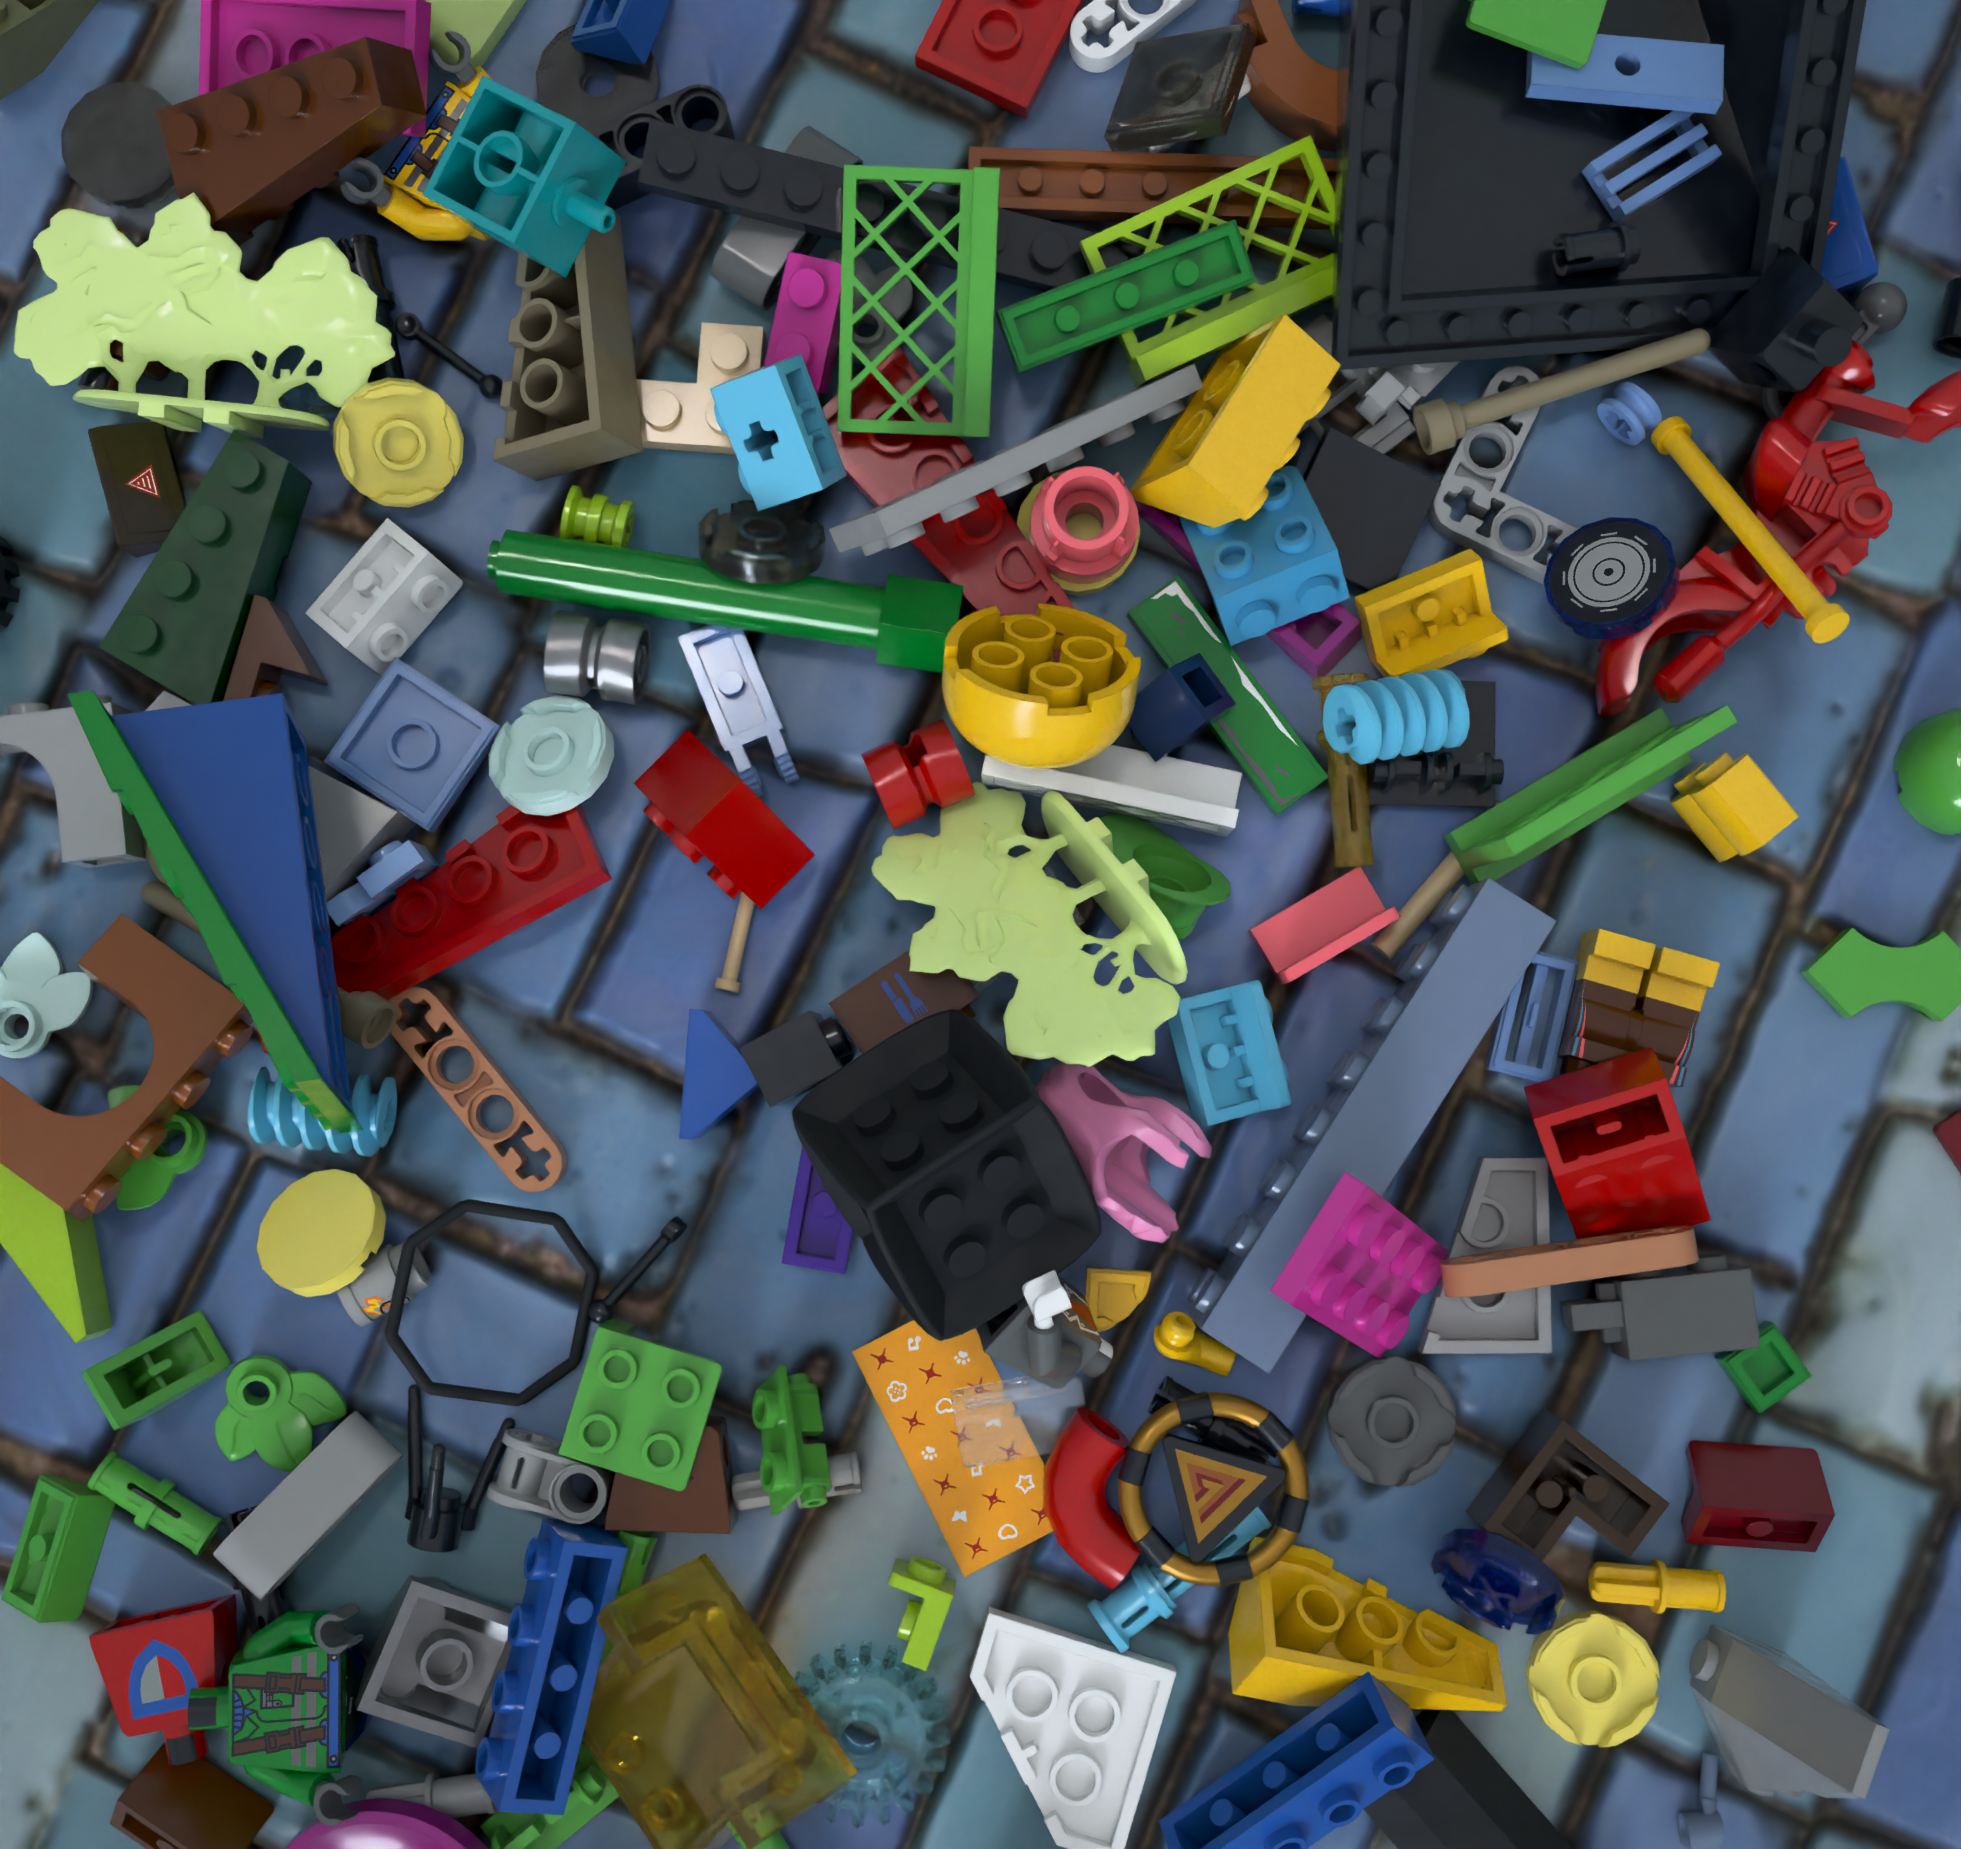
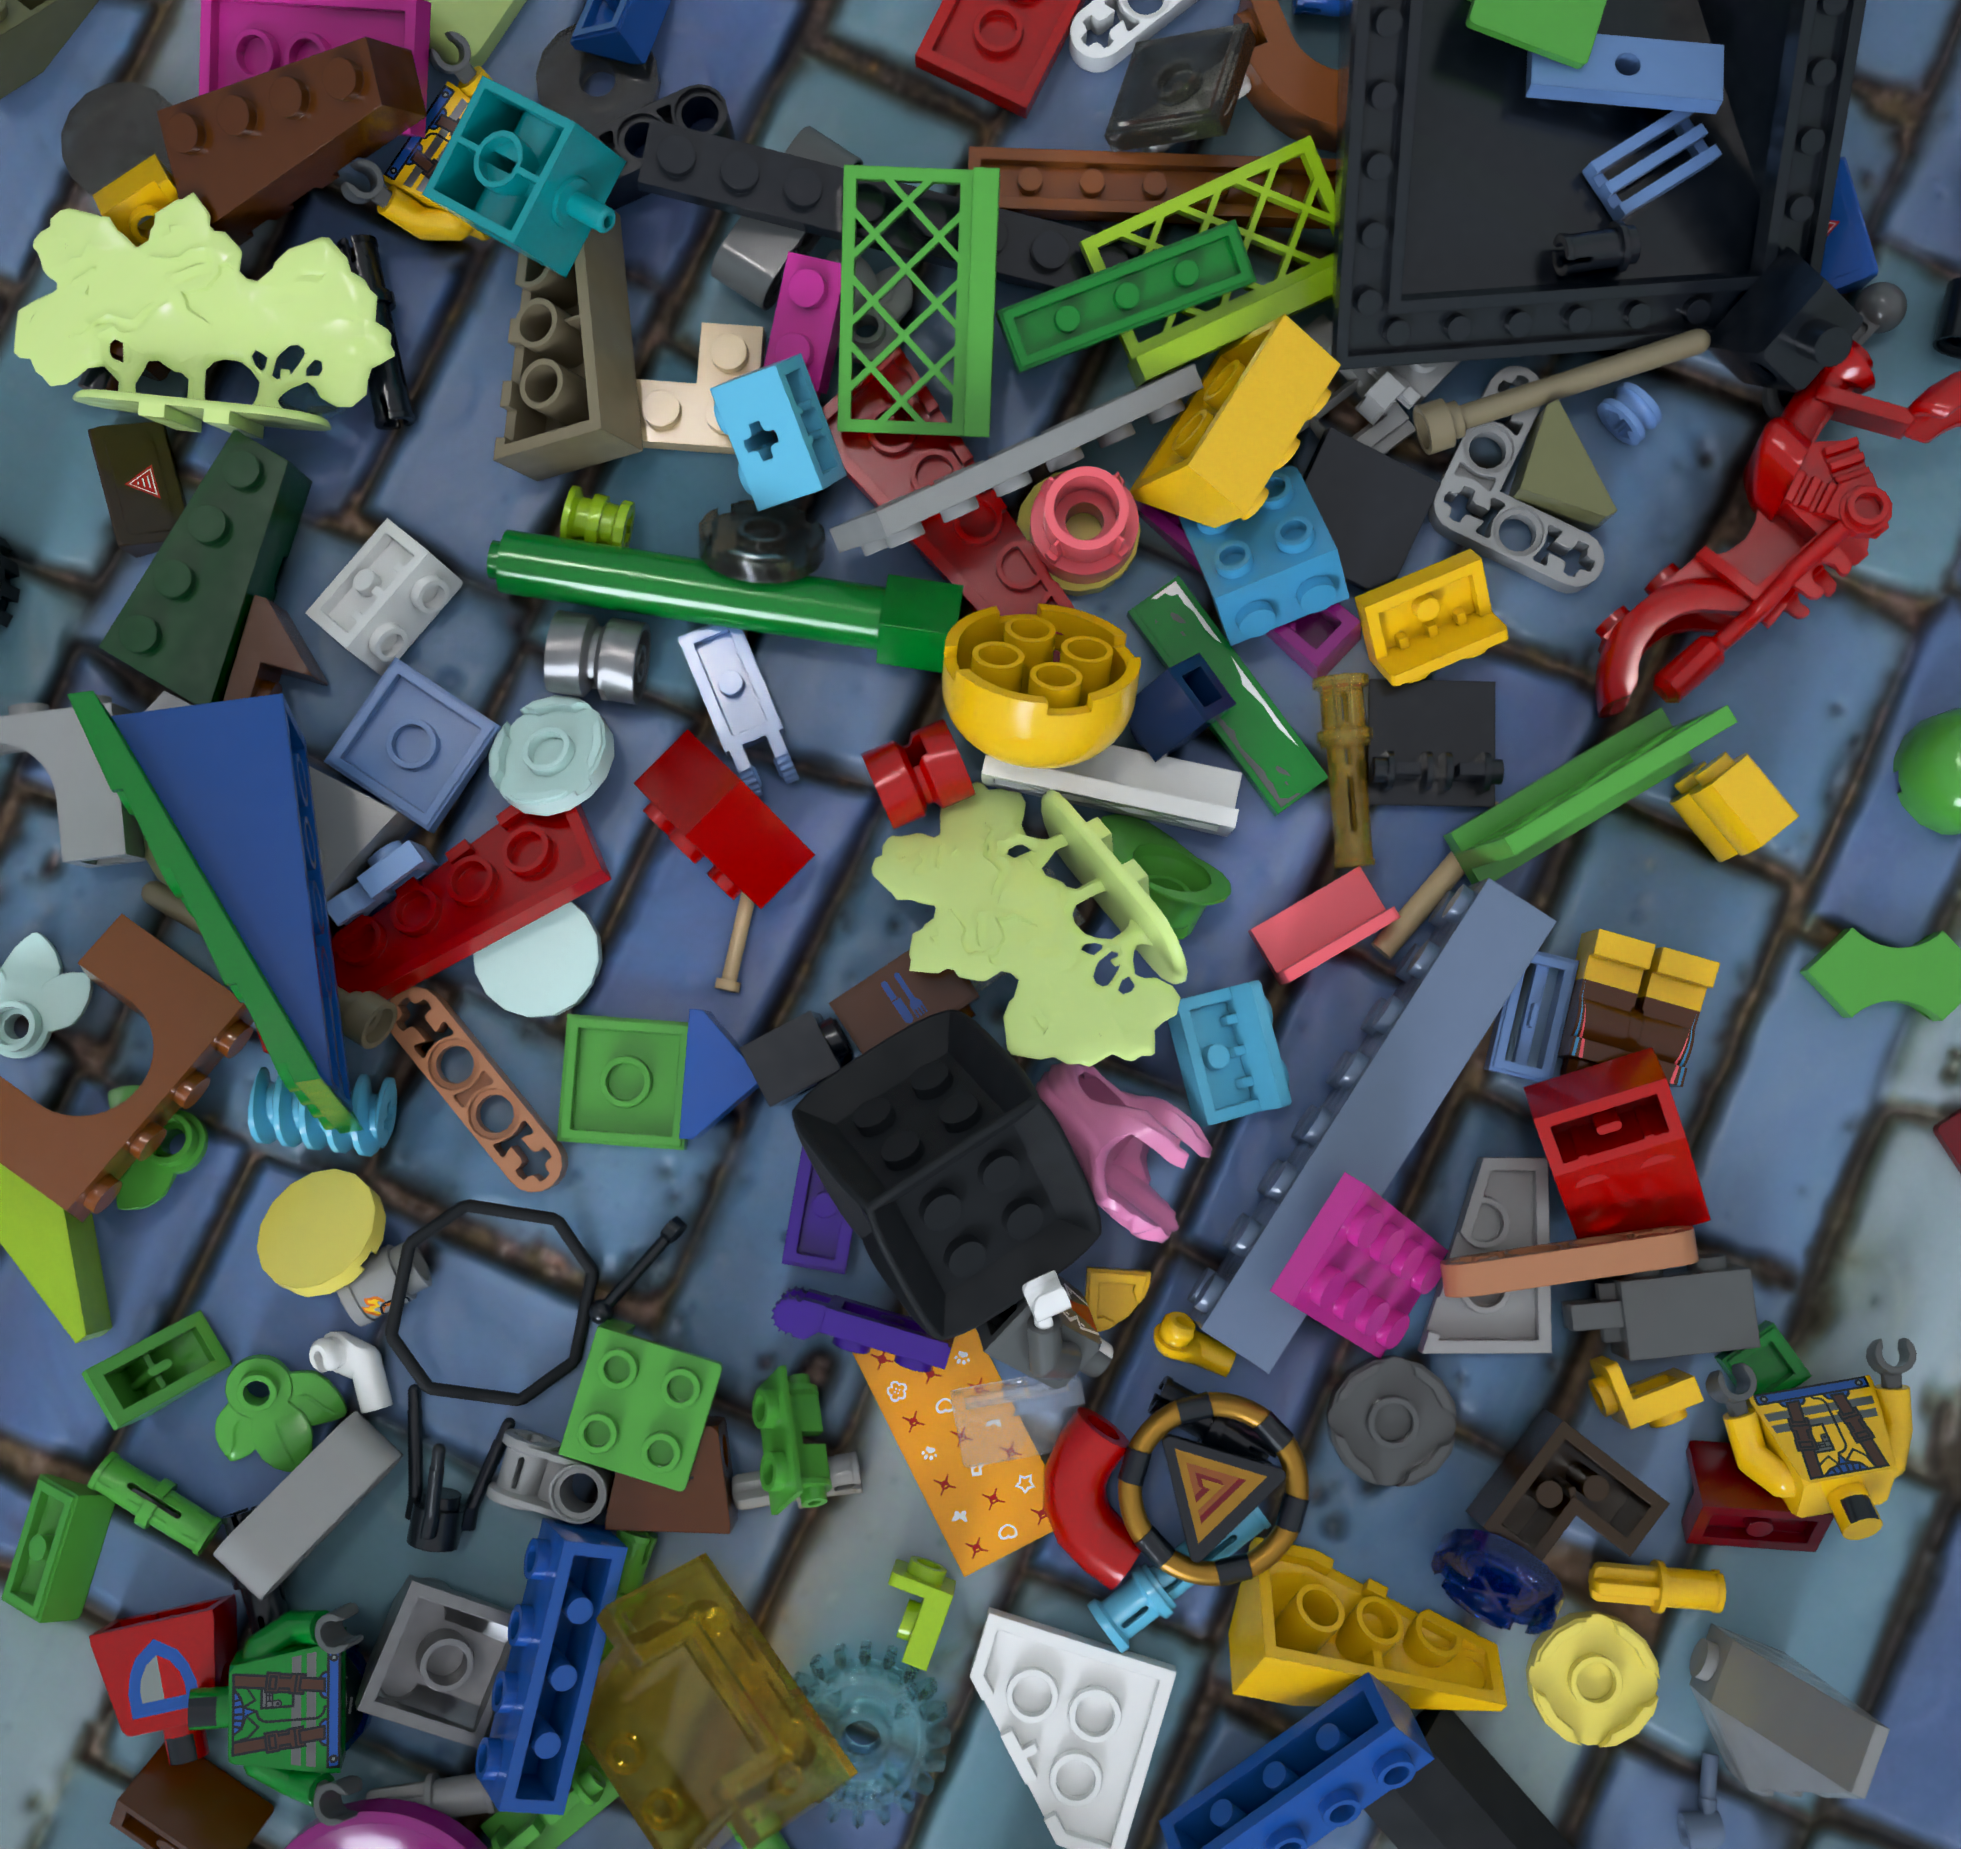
light yellow tile [333,377,464,508] -> none
black hinge [395,313,503,399] -> none
medium azure piece [1323,669,1470,765] -> none
tile [1544,517,1680,640] -> none
yellow bar [1651,416,1850,643] -> none
none -> yellow brick [92,154,179,247]
none -> white arm [309,1331,393,1414]
none -> light aqua tile [473,901,603,1018]
none -> bright green tile [557,1014,688,1150]
none -> dark purple hinge [771,1286,954,1372]
none -> olive slope [1508,399,1618,532]
none -> yellow bracket [1588,1355,1704,1430]
none -> torso [1705,1338,1917,1540]

